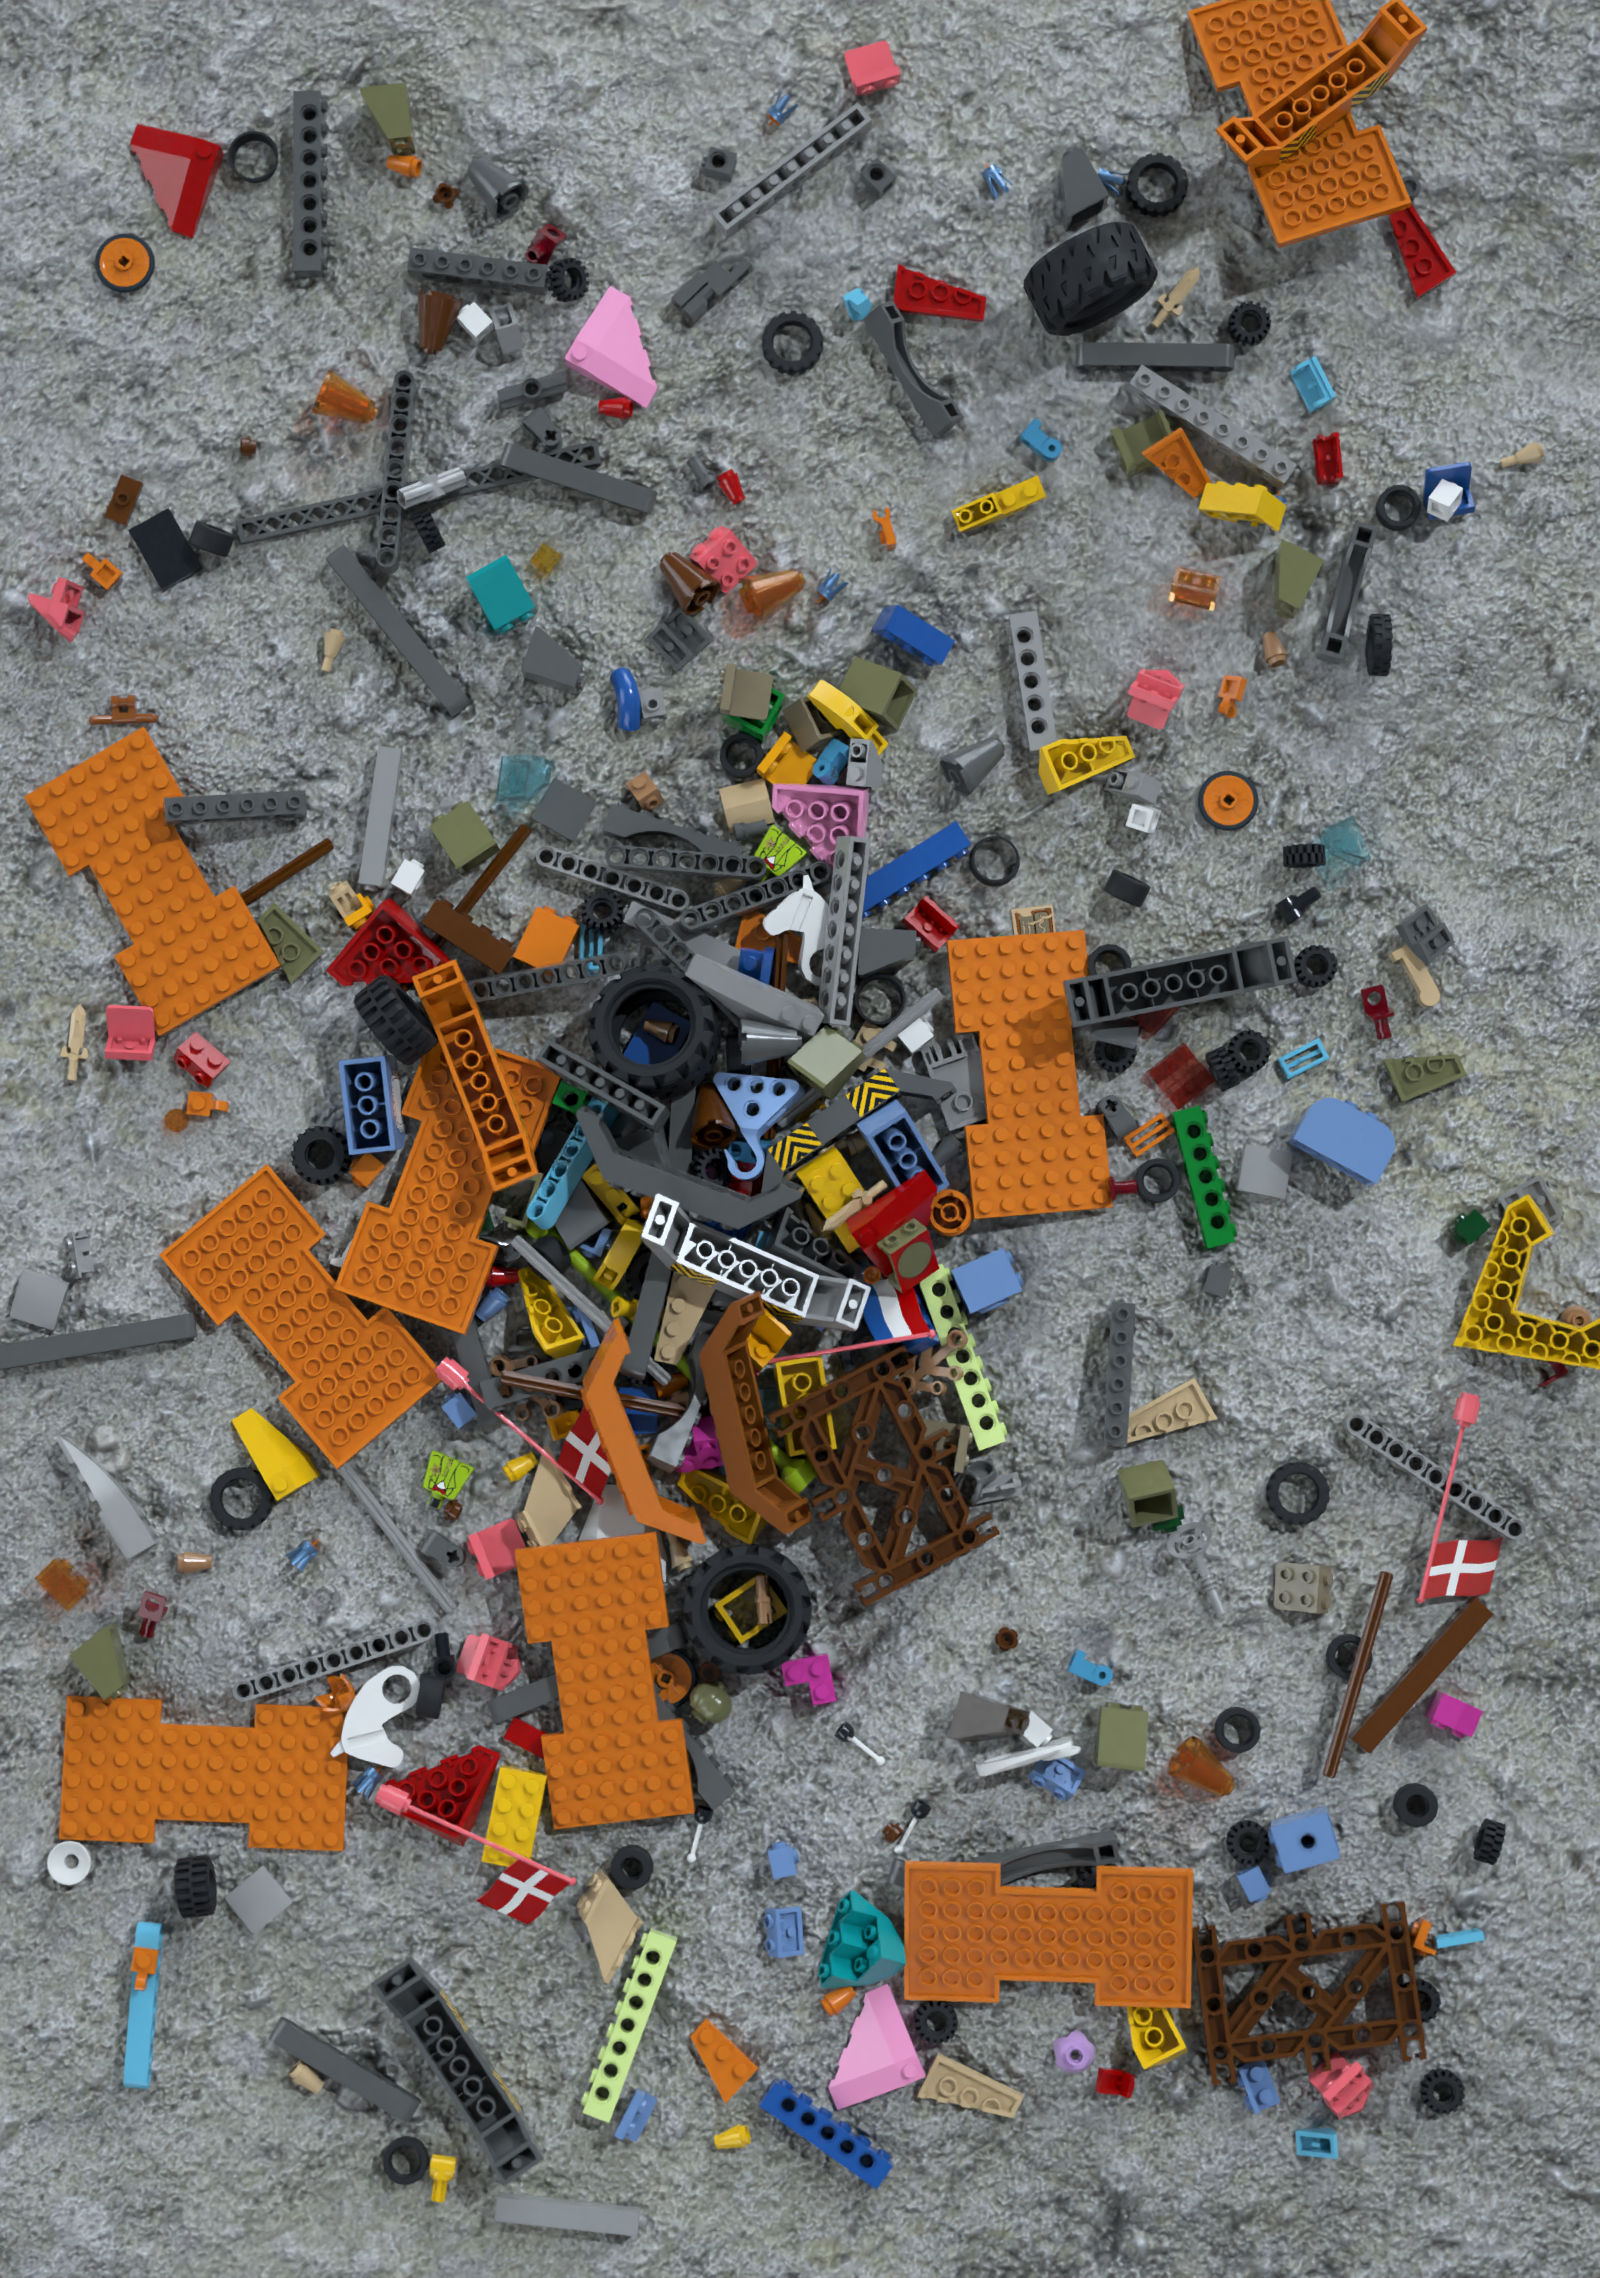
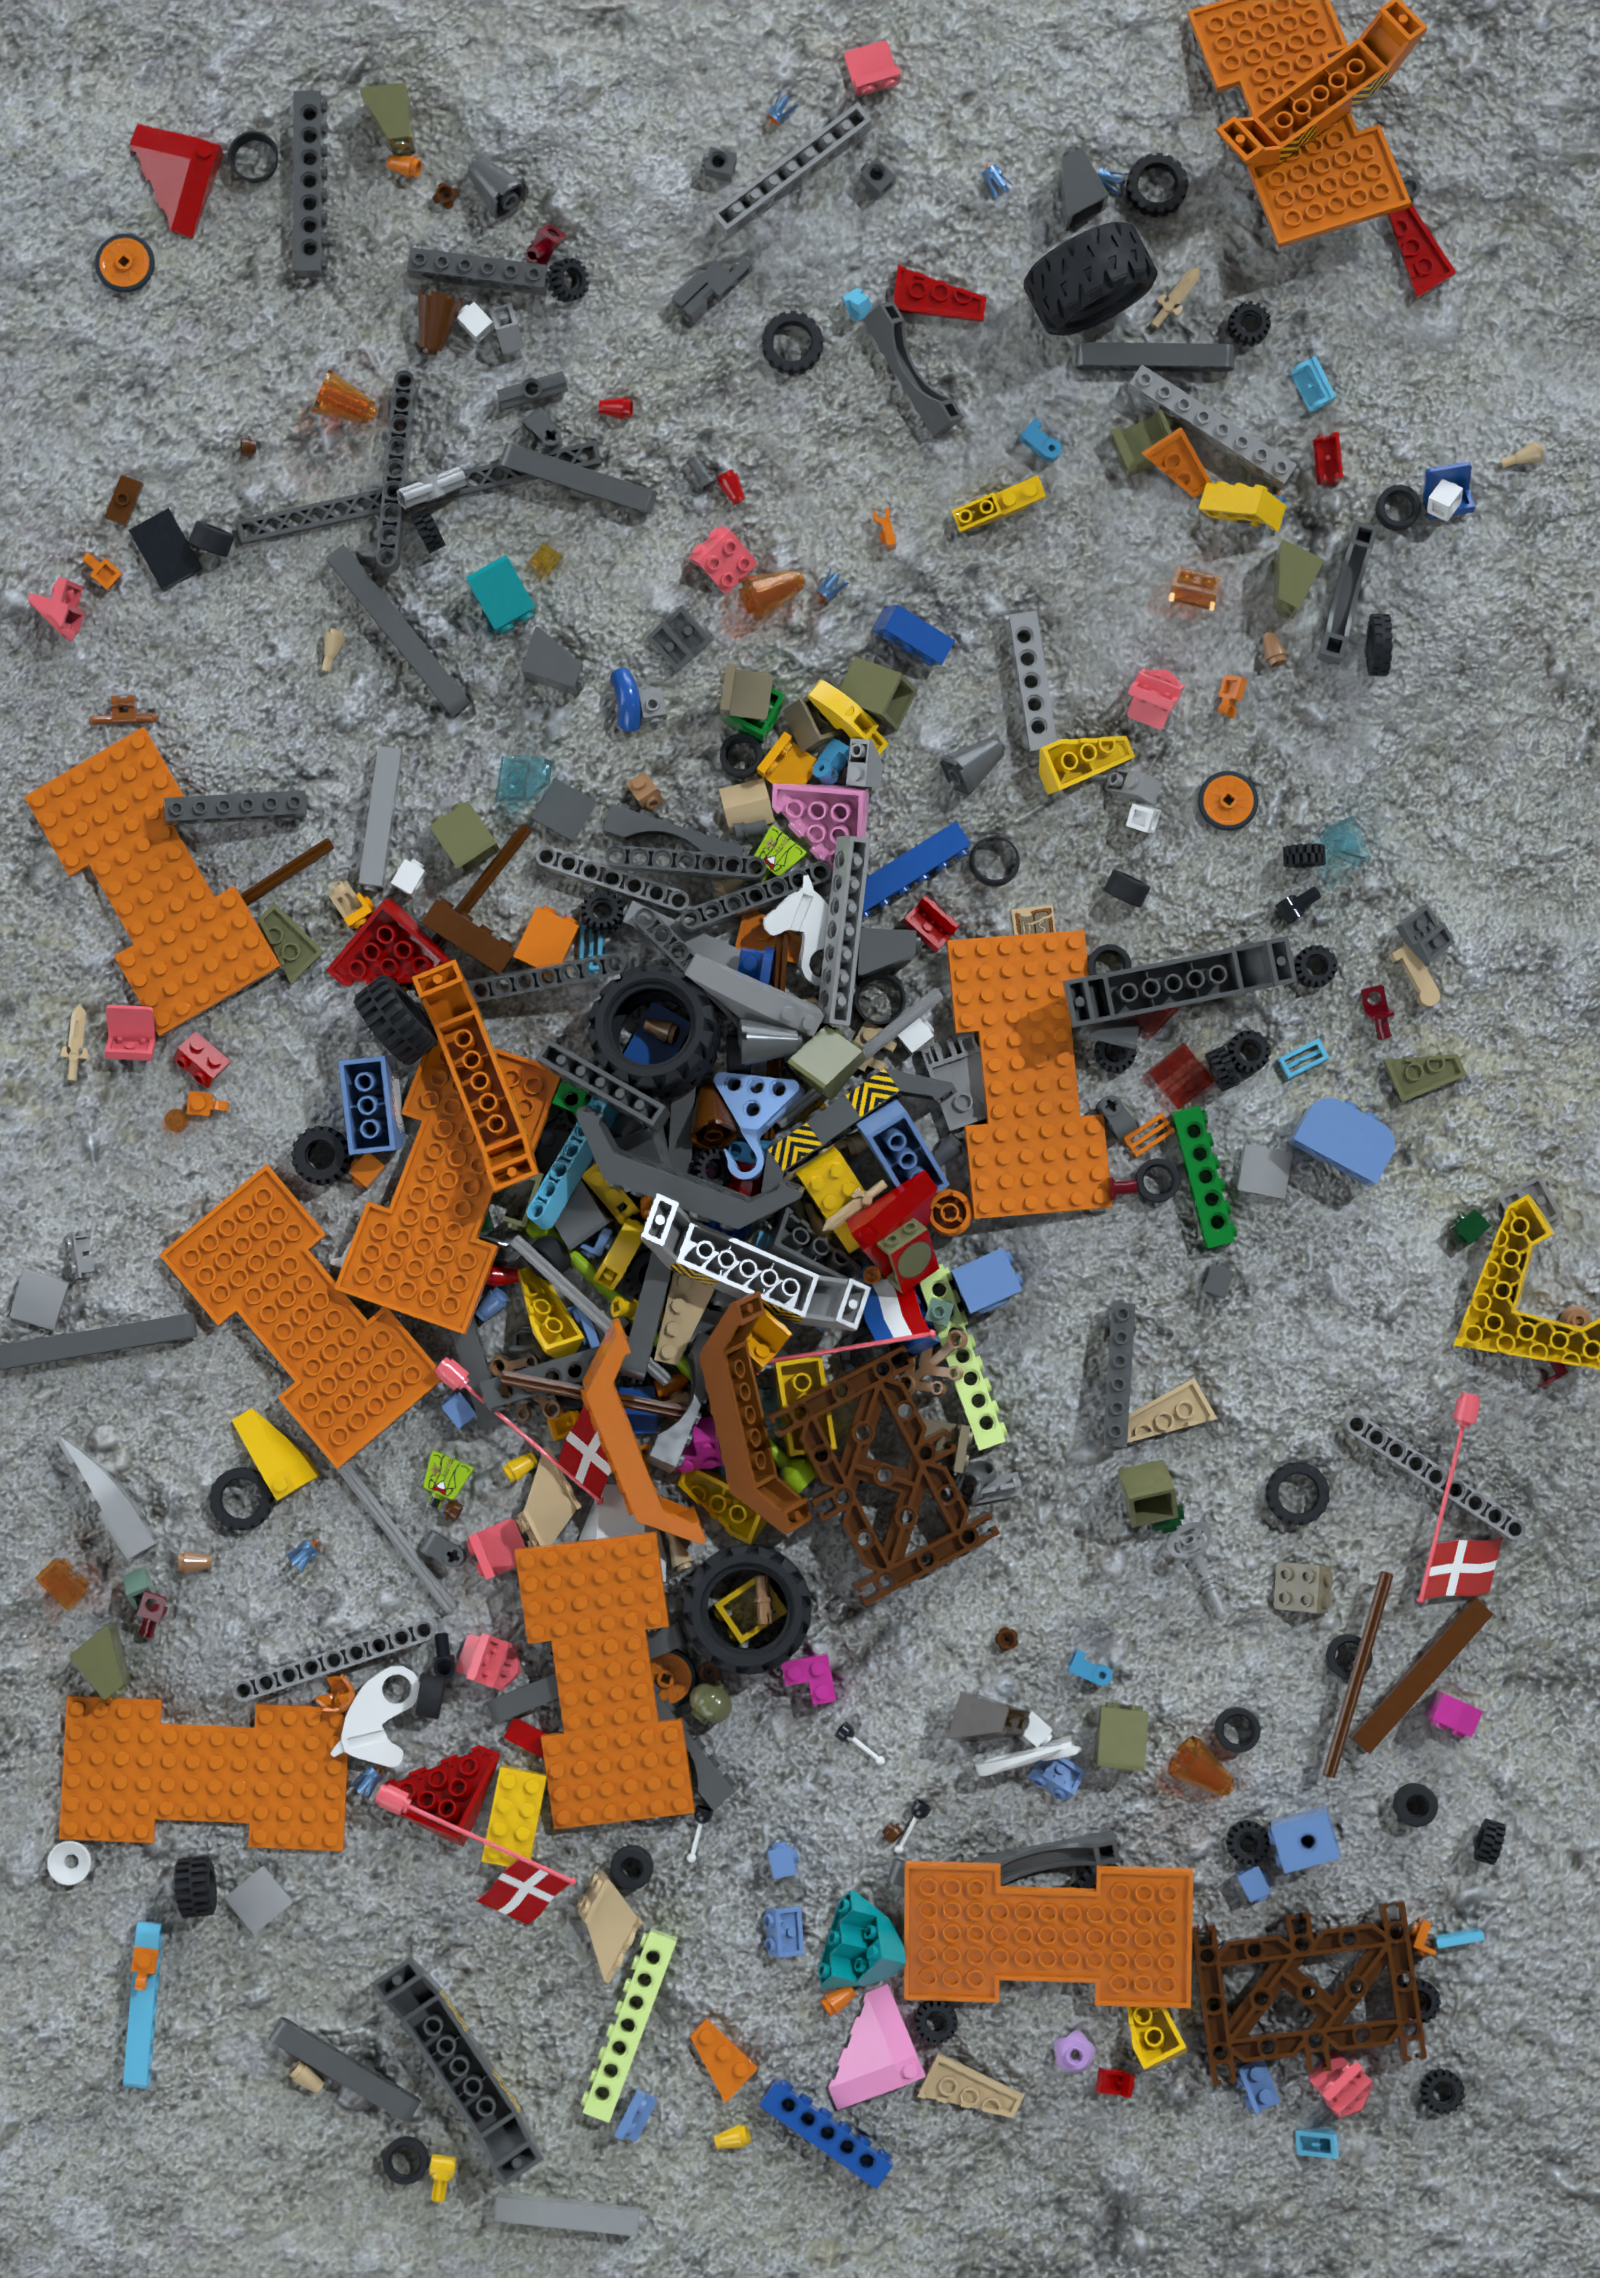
bright pink slope [564,286,658,409] -> none
reddish brown cone [660,552,721,616] -> none
none -> sand green brick [123,1567,157,1610]
none -> sand green bracket [925,1298,954,1327]

